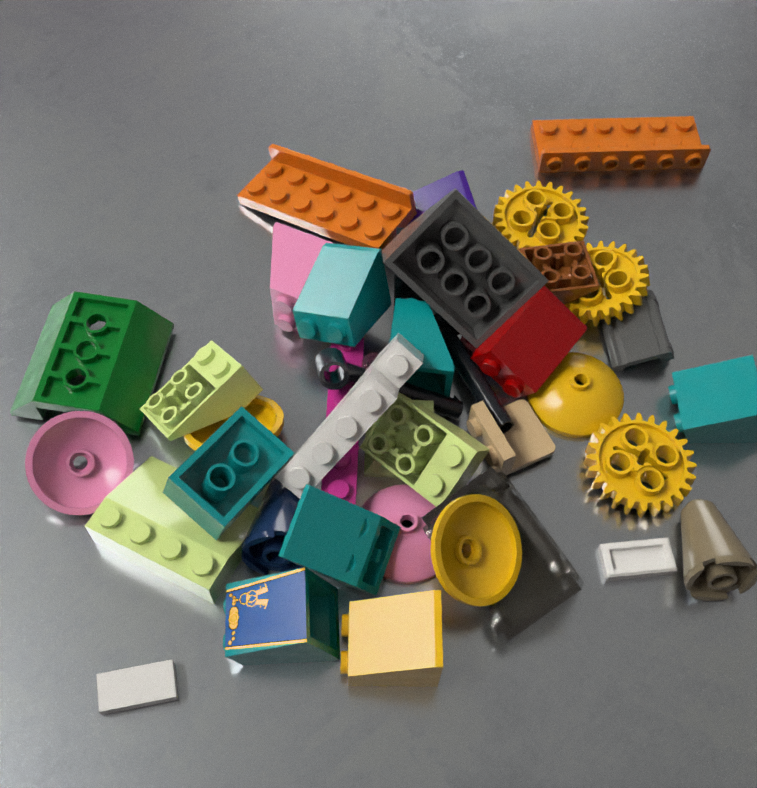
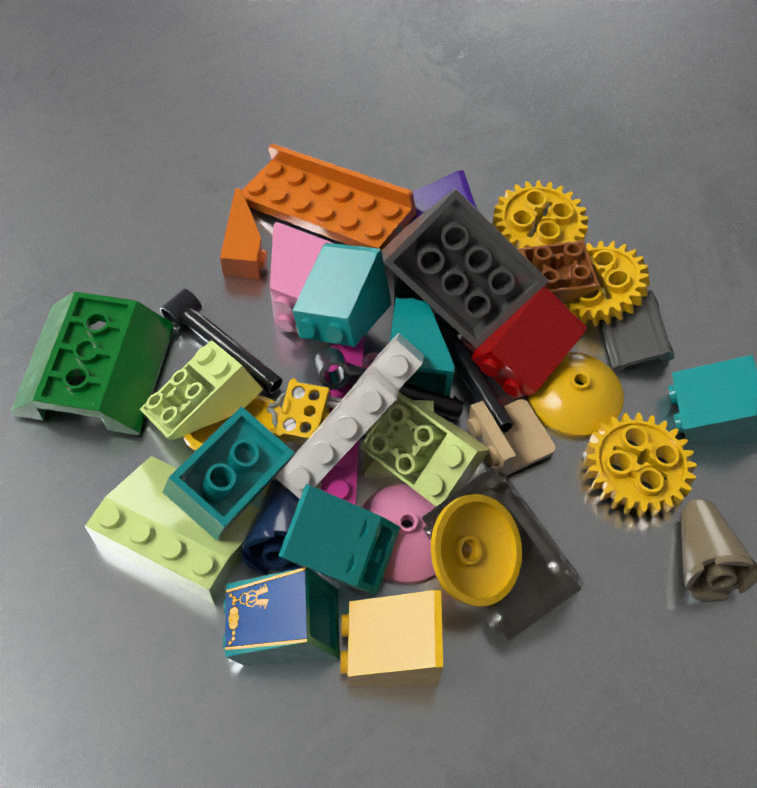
bright pink dish [25,411,134,515] -> none
white tile [96,659,178,715] -> none
orange bracket [531,116,711,173] -> none
white tile [598,537,677,582] -> none
none -> black piece [160,288,283,394]
none -> orange slope [220,188,268,280]
none -> yellow piece [267,378,343,444]

